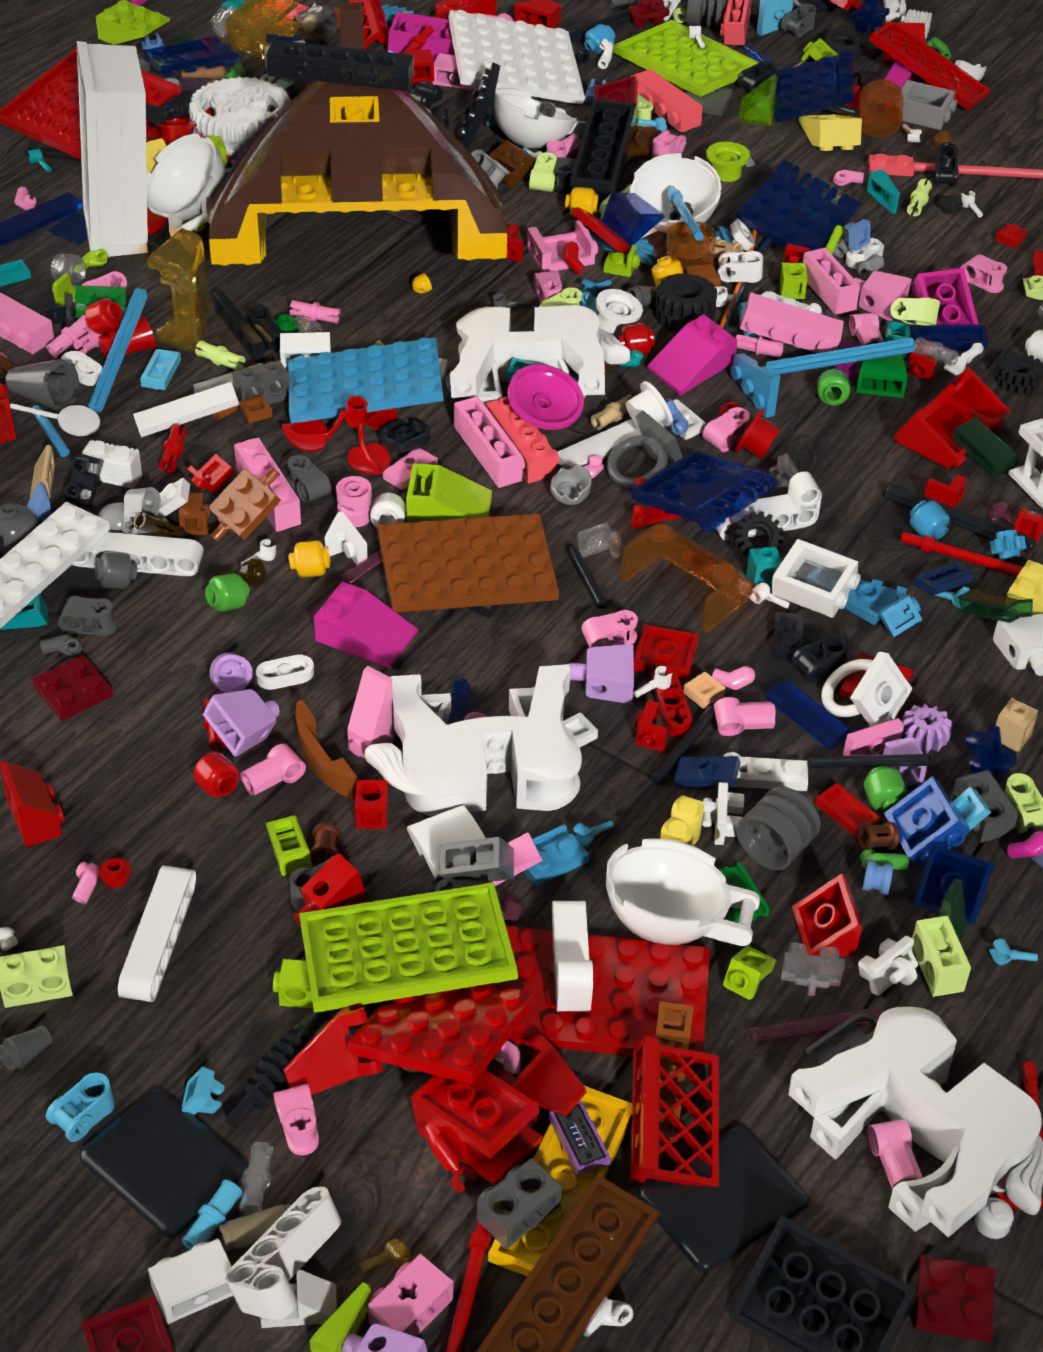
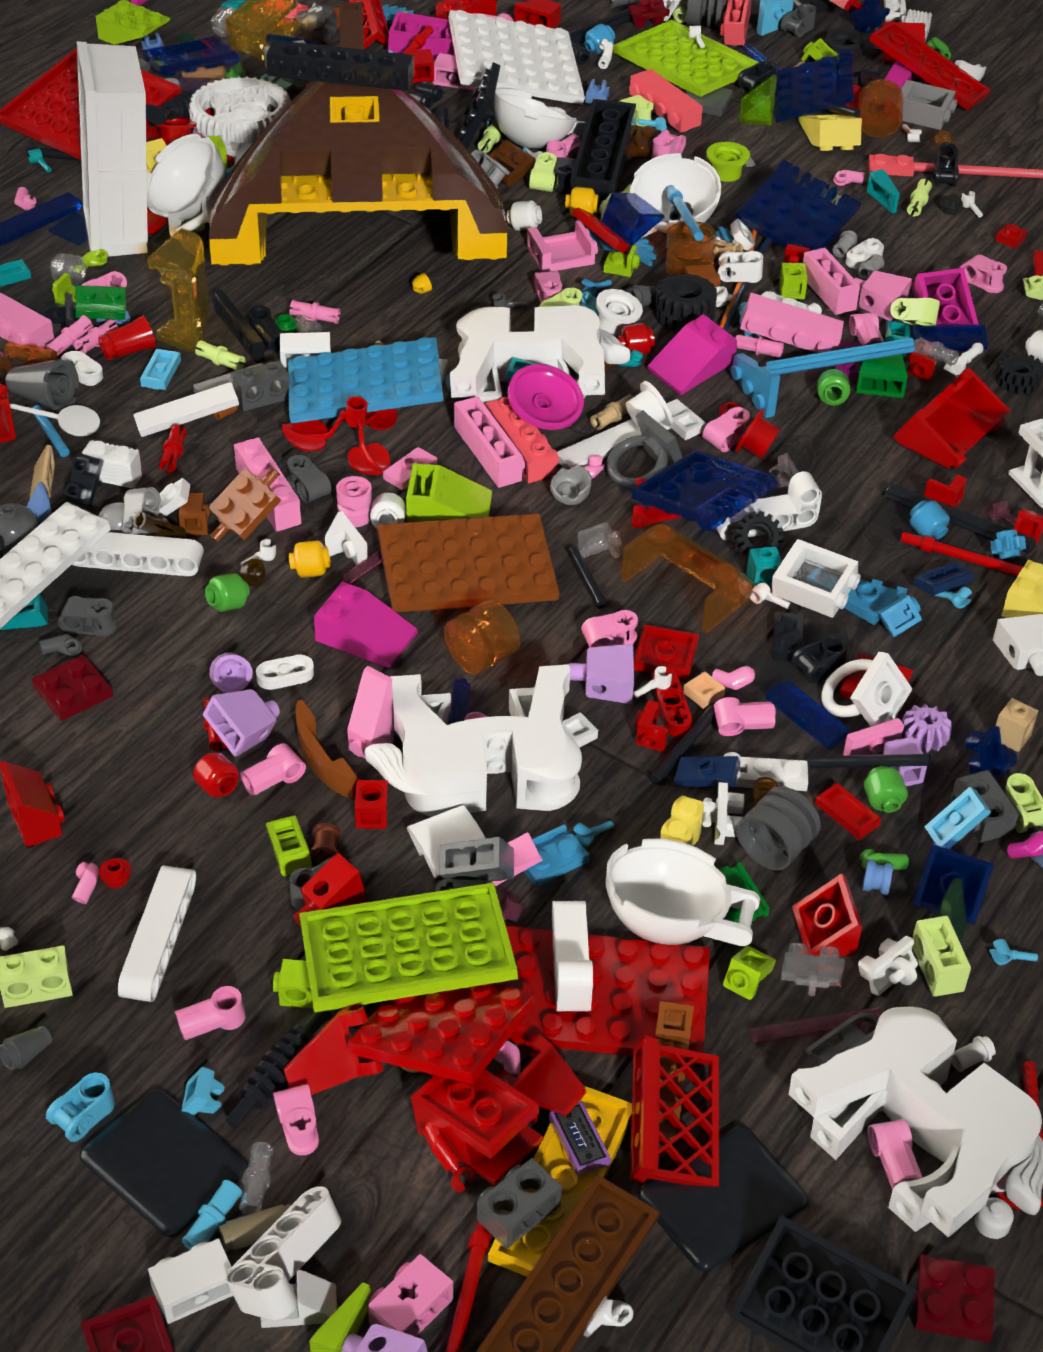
red head [85,298,123,335] -> none
dark azure axle [88,288,148,413] -> none
dark grey head [94,552,137,589] -> none
red bracket [187,454,236,495] -> none
plate [228,117,274,166] -> none
dark orange plate [238,395,273,424] -> none
clear yellow hand [357,1239,411,1272] -> none
black tile [379,419,431,452] -> none
red bracket [505,223,524,262] -> none
clear smoke arm [540,101,556,117] -> none
red arm [563,241,586,275] -> none
dark red plate [594,76,638,111] -> none
yellow head [652,256,684,287] -> none
medium blue arm [664,398,688,435] -> none
lime piece [826,225,844,255] -> none
medium blue tile [844,219,870,251] -> none
copper bush [858,822,899,850] -> none
blue plate [884,776,971,867] -> none
clear green piece [951,417,1019,478] -> none
clear green piece [958,589,1033,623] -> none
none -> clear orange pin [4,342,57,364]
none -> bright pink piece [175,986,246,1040]
none -> clear orange wheel [444,599,520,675]
none -> yellowish green pin [478,118,502,153]
none -> white head [507,200,542,231]
none -> clear orange hose [753,777,779,807]
none -> white pin [951,1036,996,1072]

